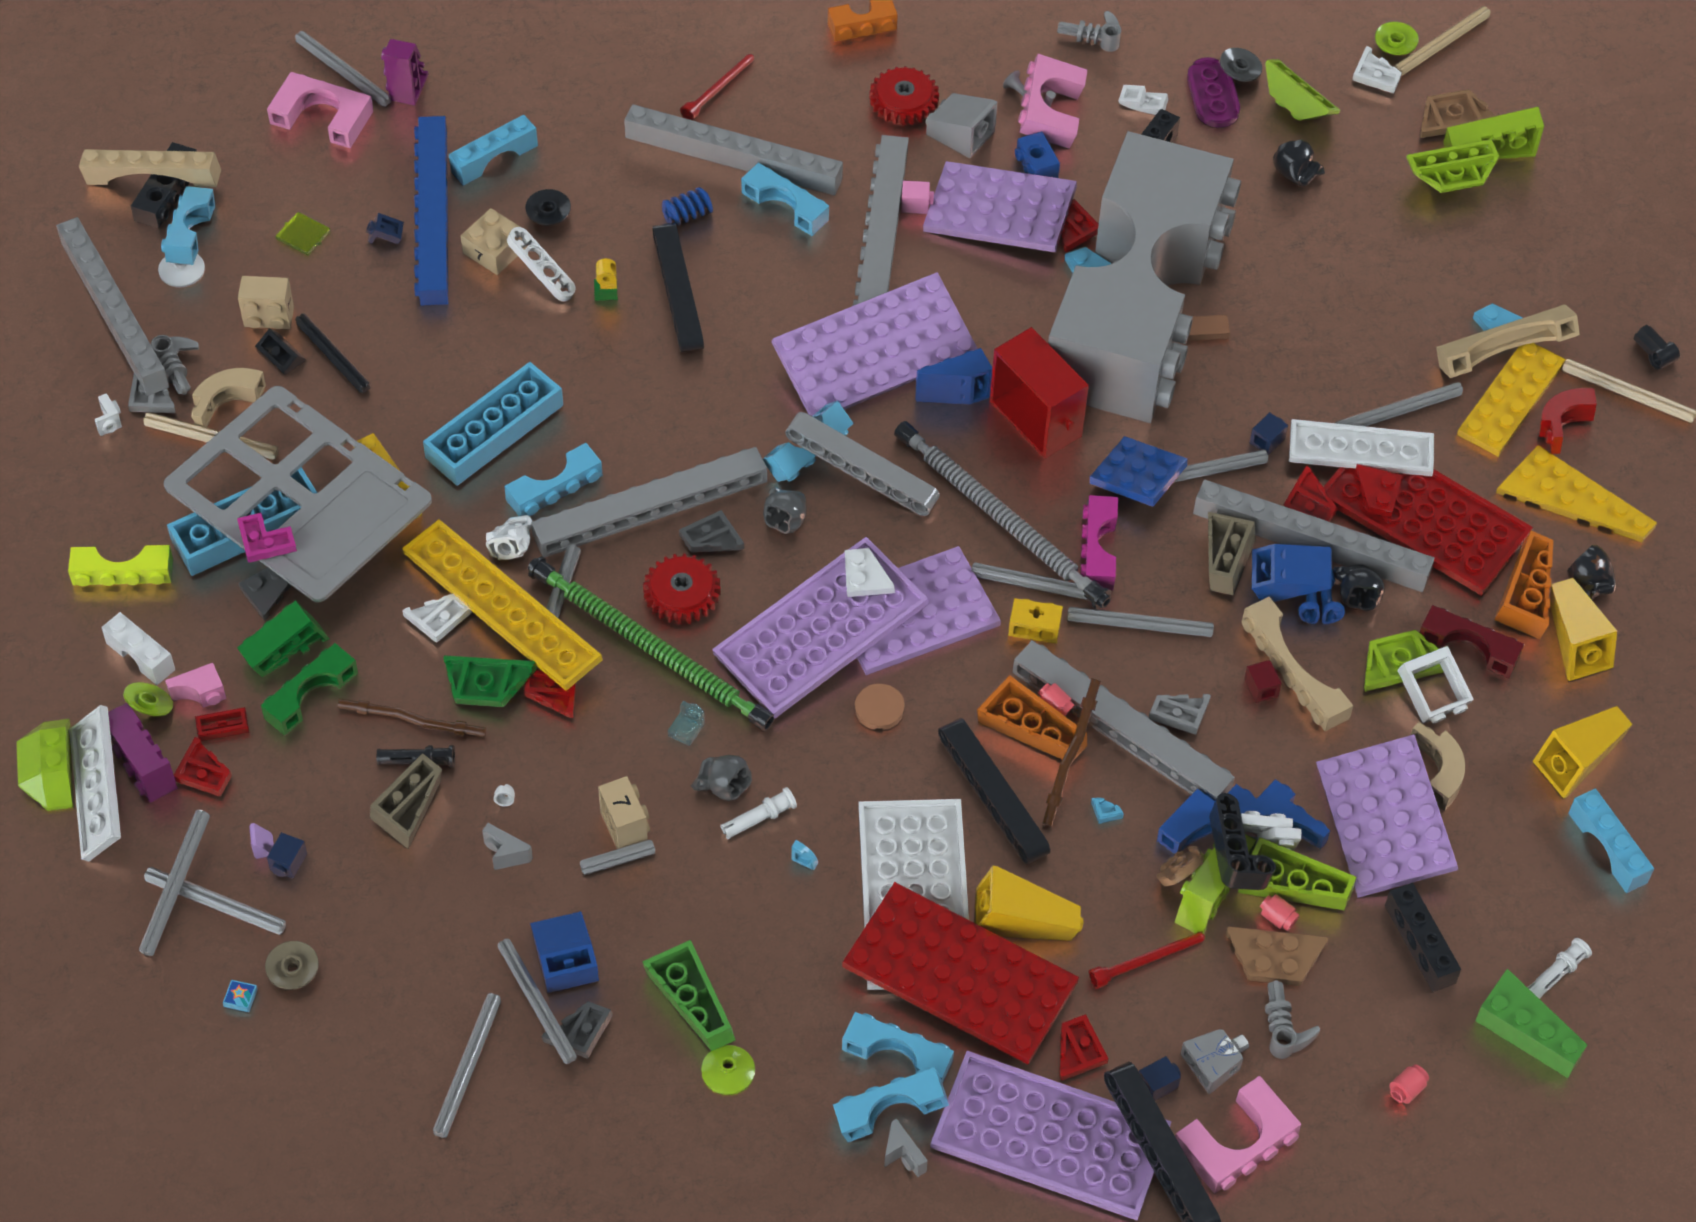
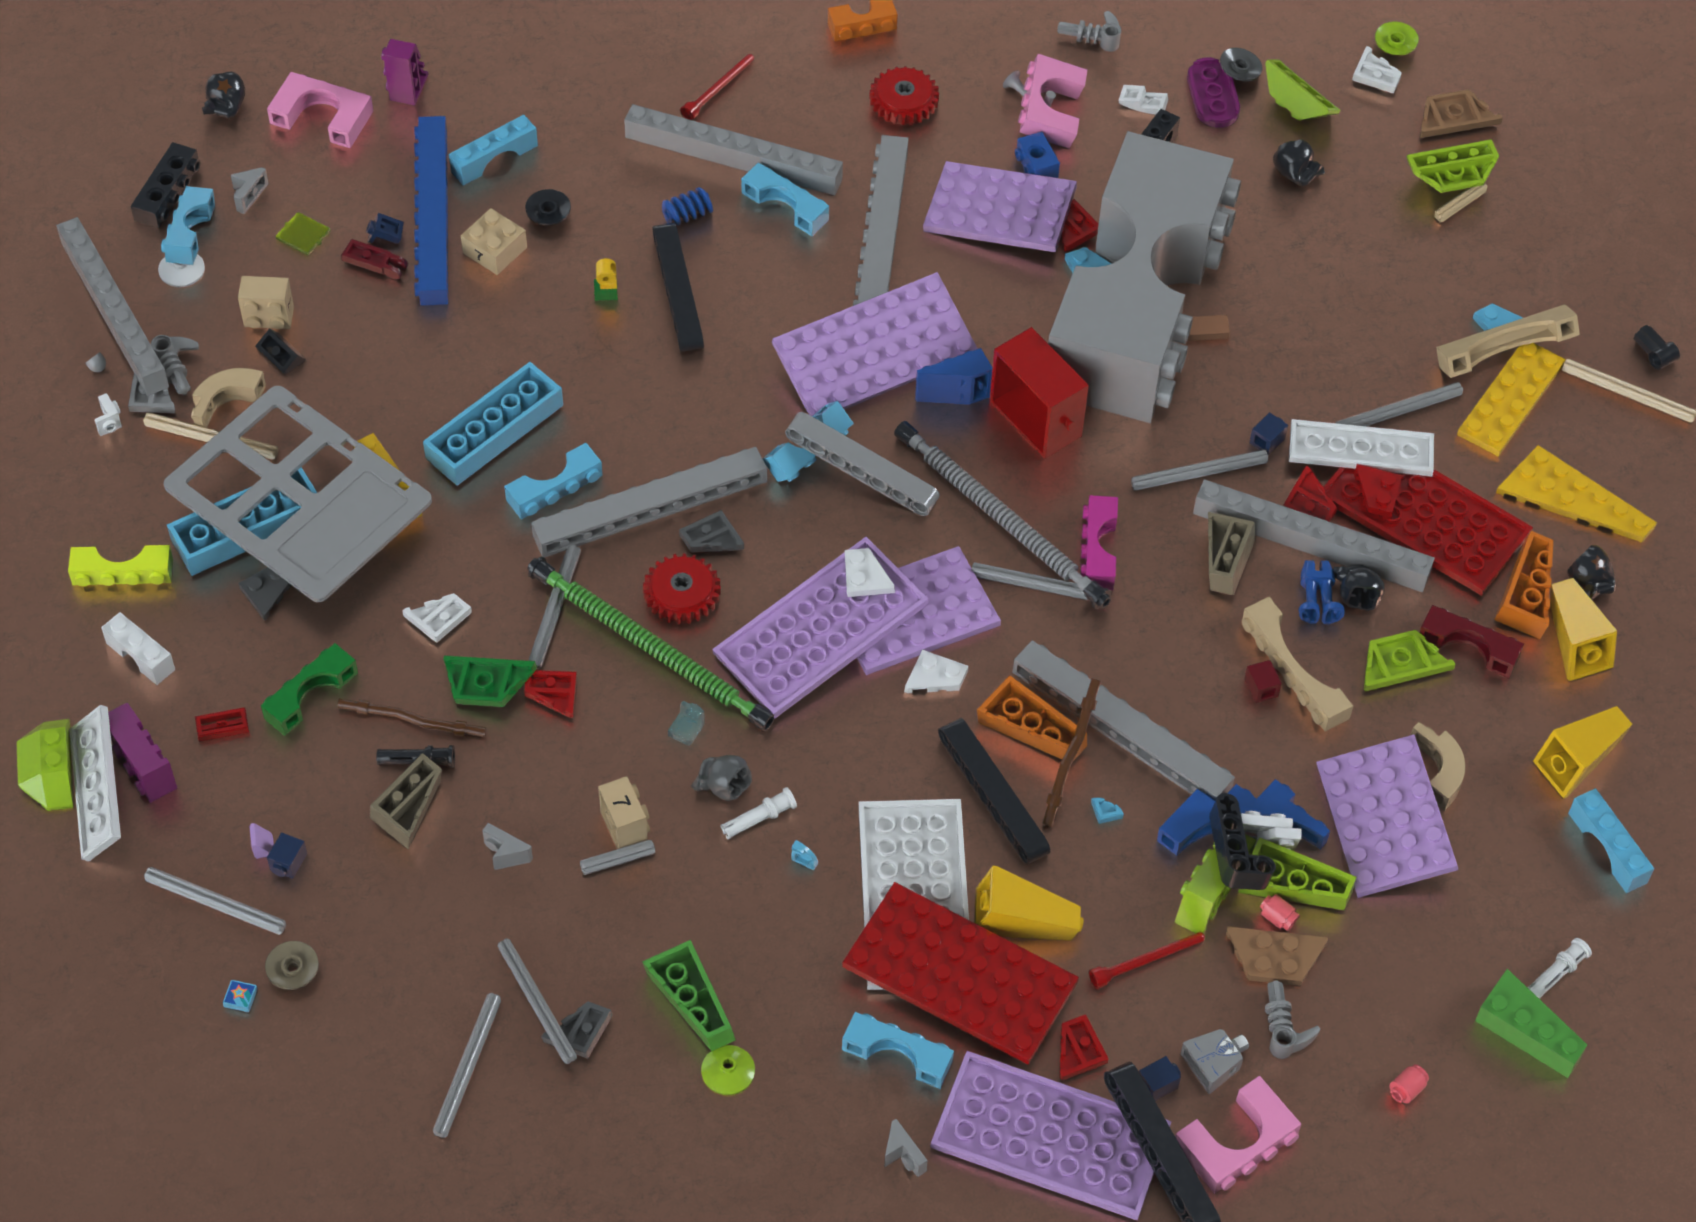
tan arch [79,149,221,187] -> none
lime dish [123,682,173,716] -> none
light grey axle [139,810,210,956] -> none
bright pink arch [165,663,226,708] -> none
red wing [174,737,232,797] -> none
dark pink plate [237,513,297,563] -> none
green wedge [237,600,330,677] -> none
light grey axle [295,31,391,107] -> none
black axle [295,313,371,393] -> none
yellow plate [402,519,603,691] -> none
white piece [486,515,532,560] -> none
white hinge [494,784,515,806] -> none
white beam [507,227,576,301] -> none
blue slope [530,911,599,993] -> none
dark grey piece [763,487,807,534] -> none
medium azure arch [833,1067,949,1142] -> none
nougat tile [855,683,905,730] -> none
bright pink brick [901,181,934,214] -> none
light grey slope [926,93,997,159] -> none
yellow brick [1008,598,1063,644] -> none
coral brick [1037,683,1075,716] -> none
light grey axle [1067,607,1214,637] -> none
blue plate [1090,436,1188,507] -> none
light grey wing [1149,694,1211,735] -> none
medium nougat tile [1157,846,1204,886] -> none
blue slope [1252,544,1332,602] -> none
black brick [1385,883,1461,992] -> none
tan axle [1395,6,1491,76] -> none
white window [1397,646,1474,724] -> none
lime wedge [1443,107,1544,159] -> none
red arch [1539,388,1597,454] -> none
none -> light grey hinge [85,352,106,372]
none -> black piece [202,71,245,118]
none -> light grey slope [231,167,269,214]
none -> dark red hinge [341,239,409,280]
none -> white wing [904,650,969,693]
none -> tan axle [1434,184,1488,222]

